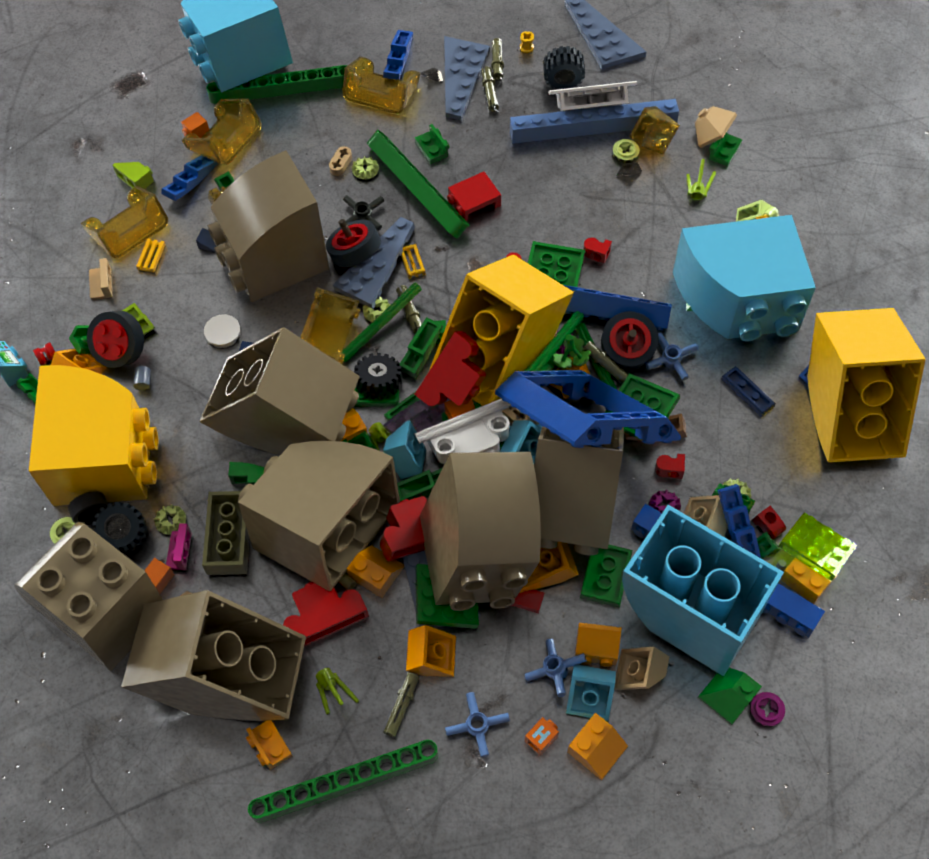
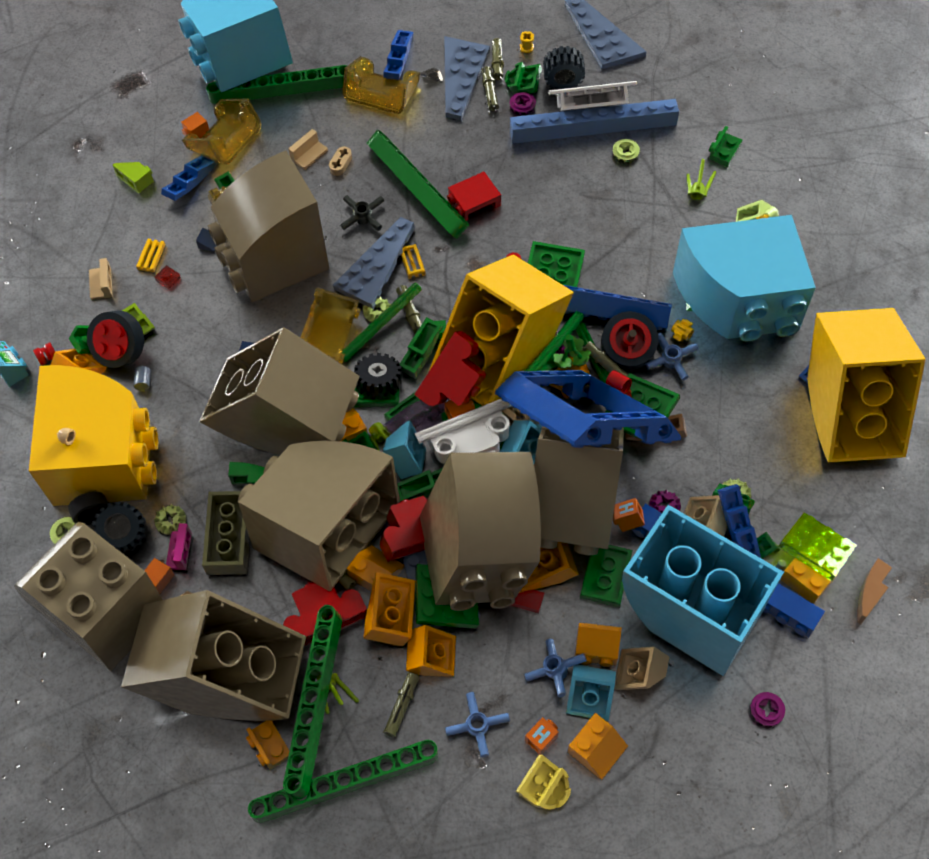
green hinge [16,373,38,405] -> none
clear yellow windscreen [81,185,168,259] -> none
white tile [204,314,241,348] -> none
black wheel [326,219,381,267] -> none
yellowish green gear [352,156,379,179] -> none
green bracket [415,124,450,164] -> none
red leg [583,237,612,264] -> none
clear smoke slope [617,163,642,177] -> none
clear yellow slope [629,106,680,154] -> none
red leg [655,454,685,479] -> none
tan slope [695,106,737,148] -> none
green slope [698,667,762,725] -> none
dark blue tile [721,366,776,417] -> none
red leg [751,505,786,540] -> none
none -> tan hinge [57,428,76,445]
none -> clear red plate [154,265,181,289]
none -> green beam [283,605,342,799]
none -> tan panel [288,129,328,170]
none -> light orange slope [363,572,415,646]
none -> green slope [504,62,542,94]
none -> magenta gear [509,92,536,115]
none -> light yellow slope [515,755,571,810]
none -> red piece [606,370,632,398]
none -> orange brick [613,498,645,532]
none -> yellow gear [671,319,694,342]
none -> medium nougat slope [857,558,892,624]

